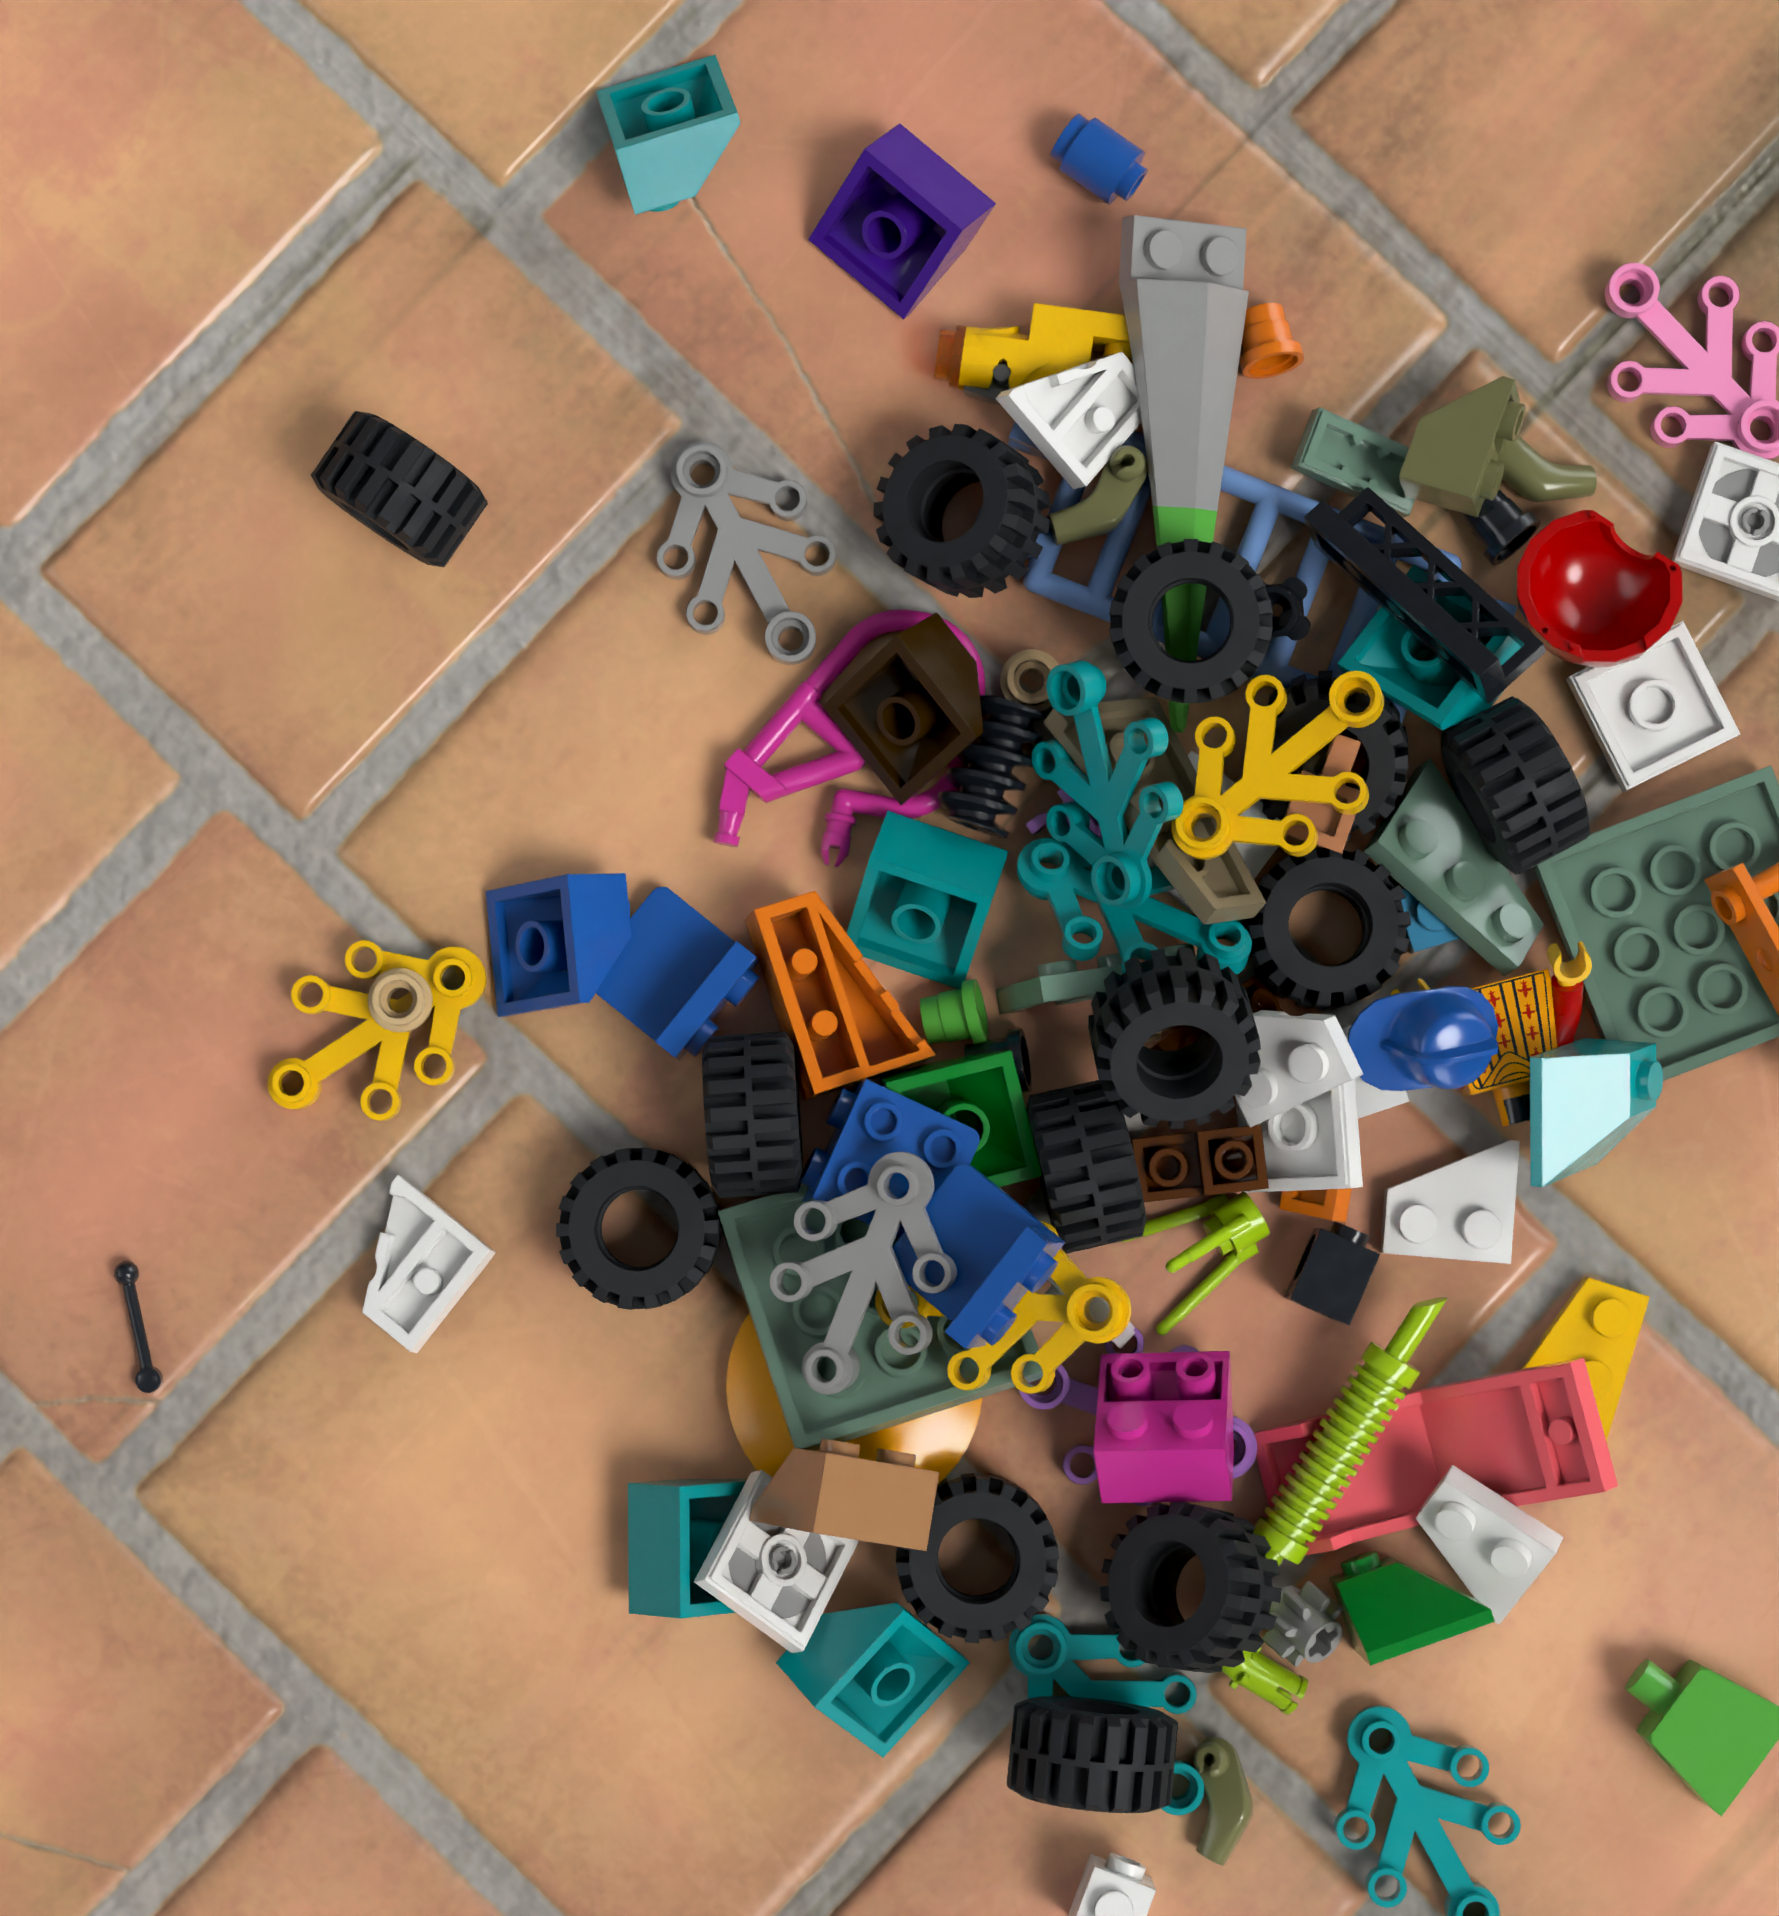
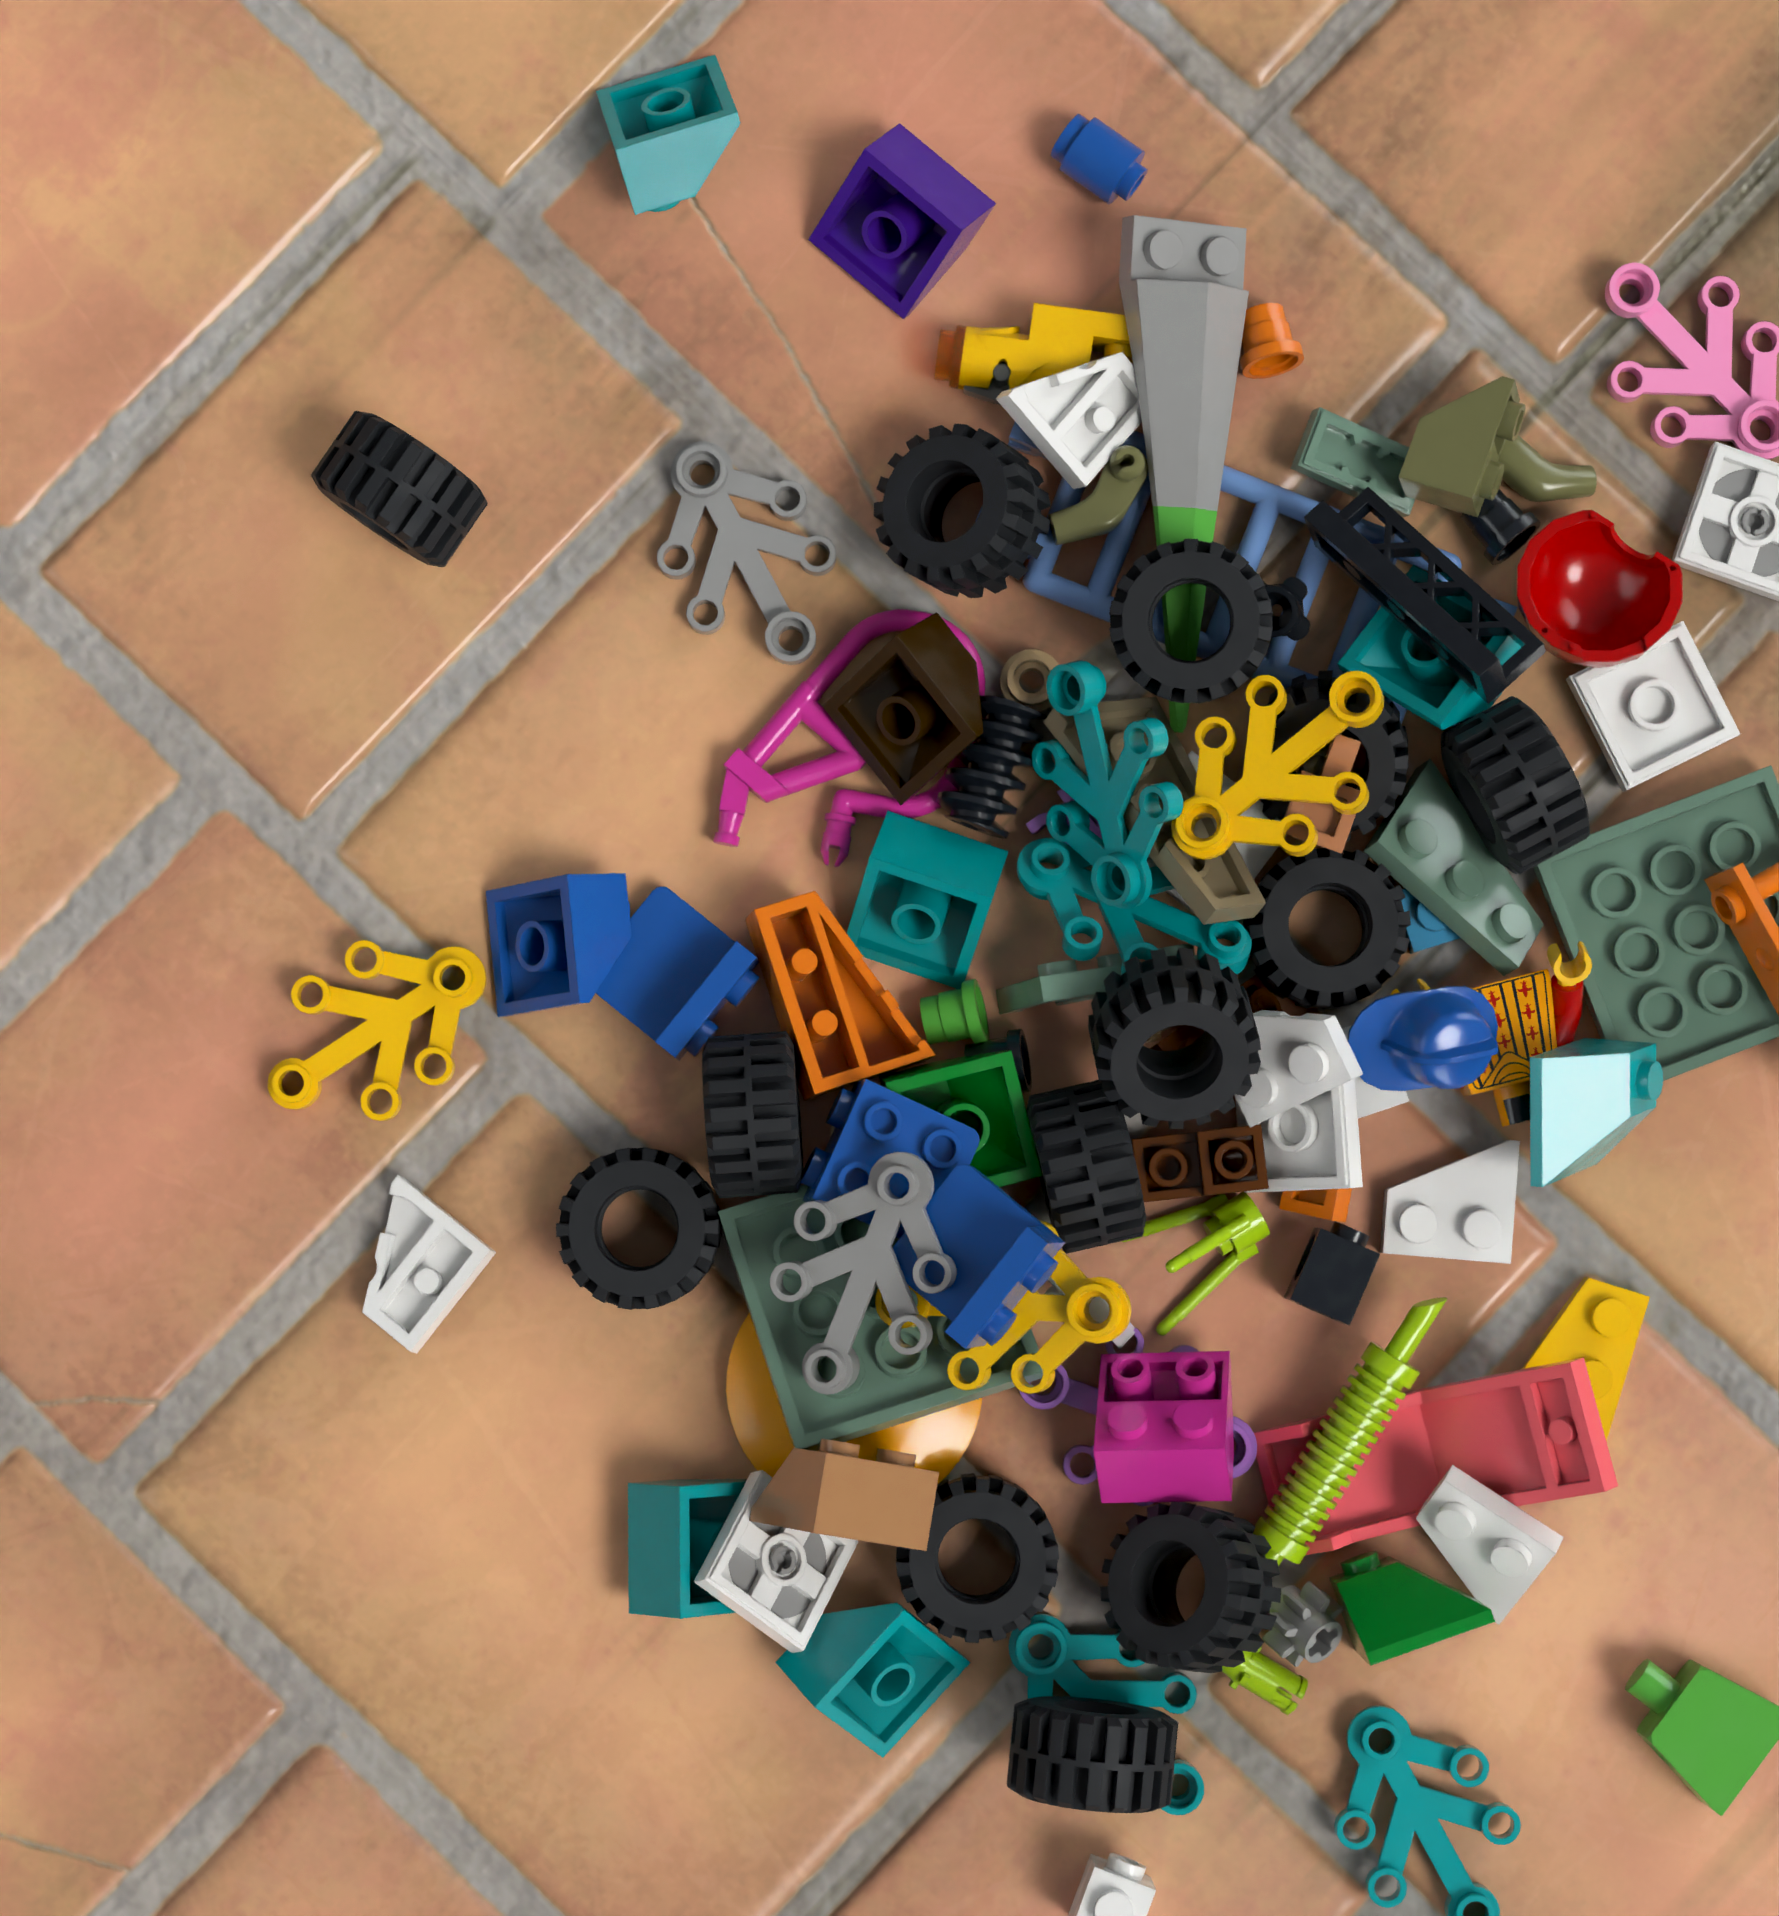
black hinge [114,1261,163,1393] -> none
tan plate [368,968,433,1033] -> none
olive arm [1193,1737,1253,1866] -> none

